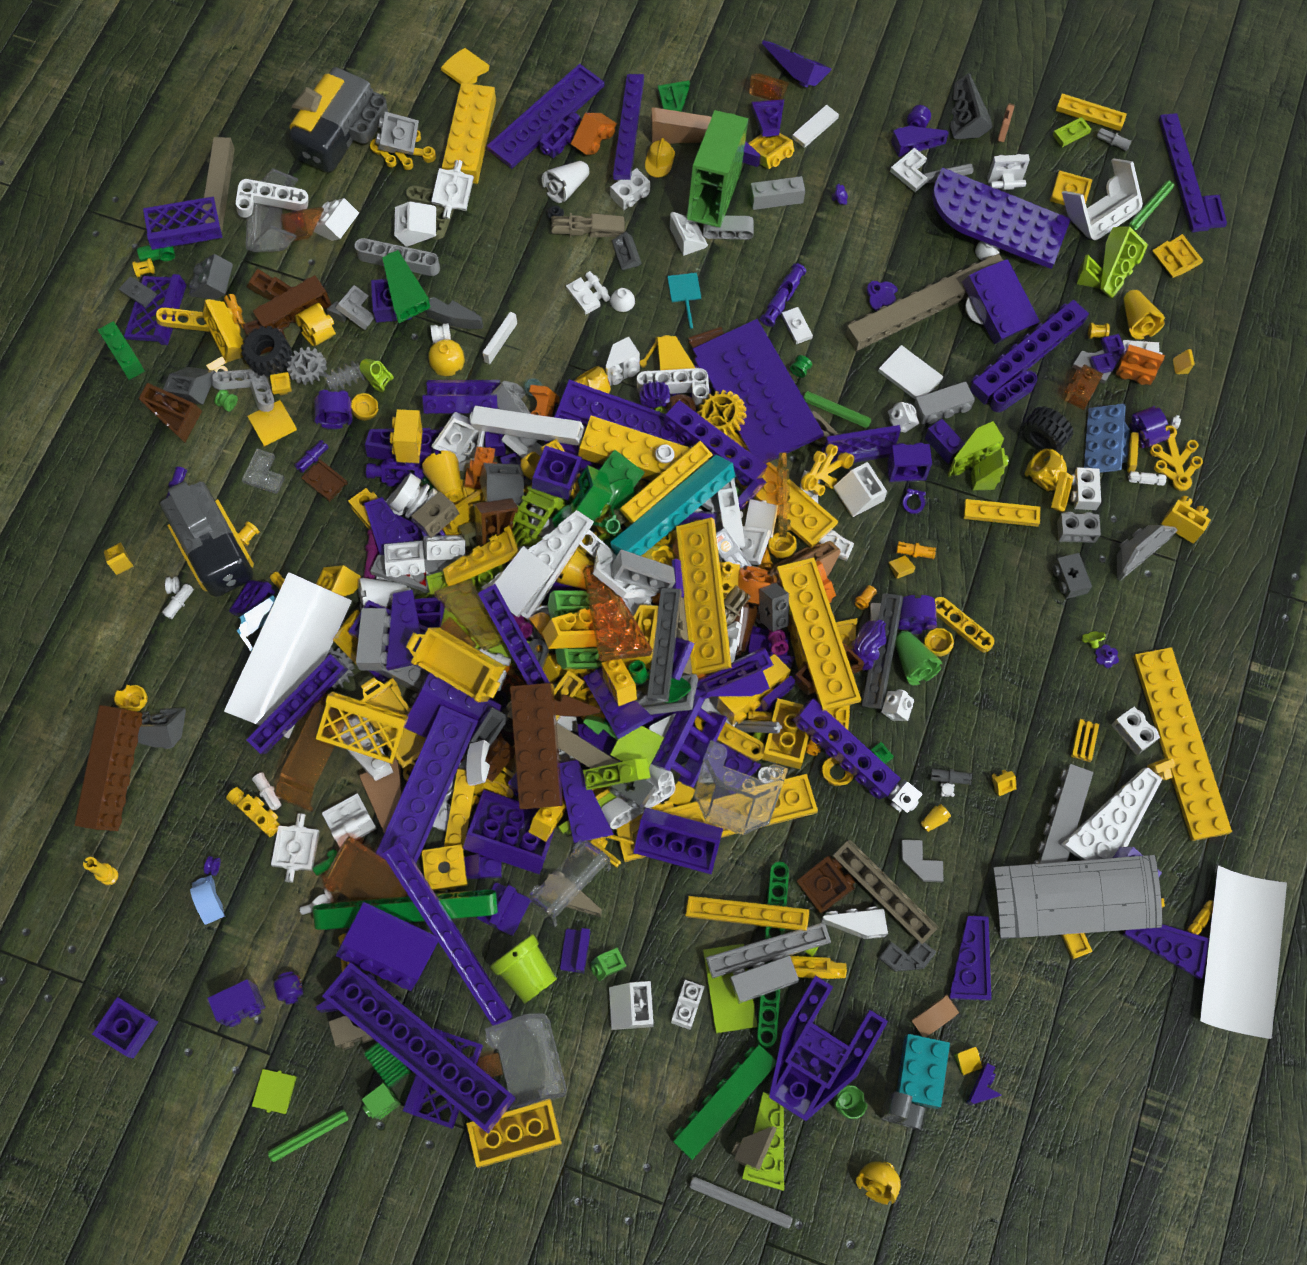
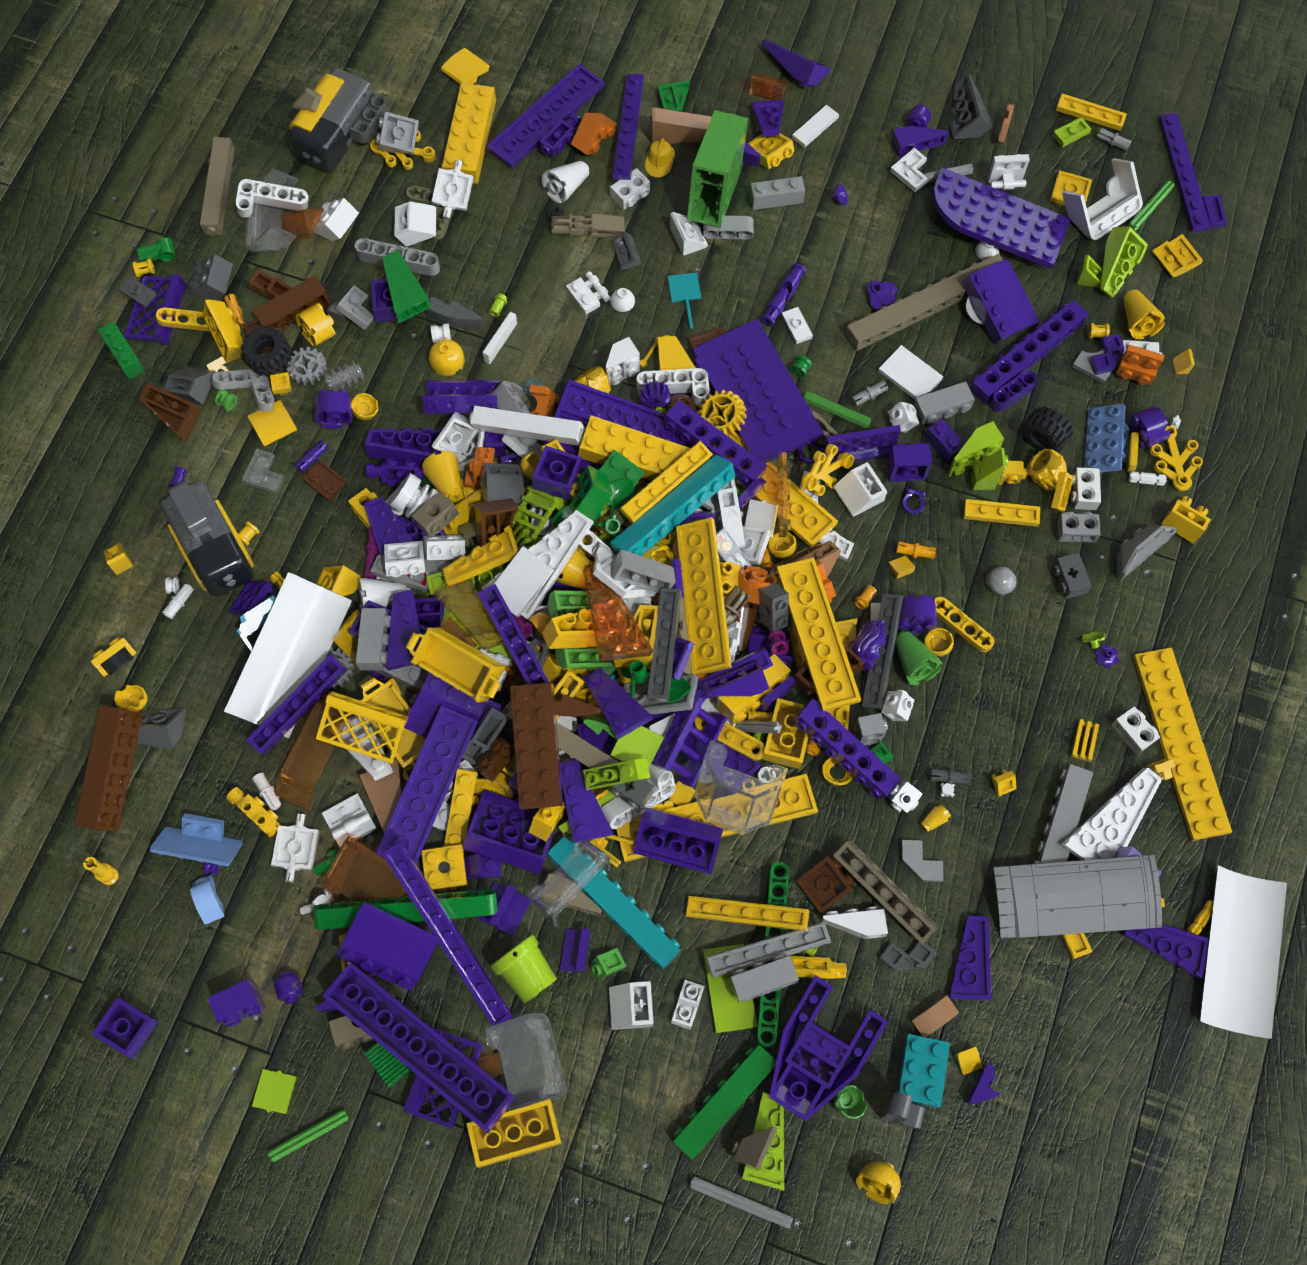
dark purple fence [143,197,223,250] -> none
lime piece [359,359,394,392] -> none
bright green brick [362,1083,401,1120] -> none
yellow brick [390,409,423,463] -> none
white slope [466,740,490,786] -> none
yellow brick [601,656,637,706] -> none
white plate [655,445,674,463] -> none
clear orange brick [1064,364,1103,410] -> none
none -> piece [91,637,136,677]
none -> medium blue bracket [150,813,242,866]
none -> lime pin [488,293,507,317]
none -> teal brick [547,836,680,971]
none -> dark purple piece [798,441,820,464]
none -> light grey pin [851,380,888,407]
none -> light grey brick [853,713,888,746]
none -> light grey hair [985,567,1017,595]
none -> yellow brick [998,461,1027,485]

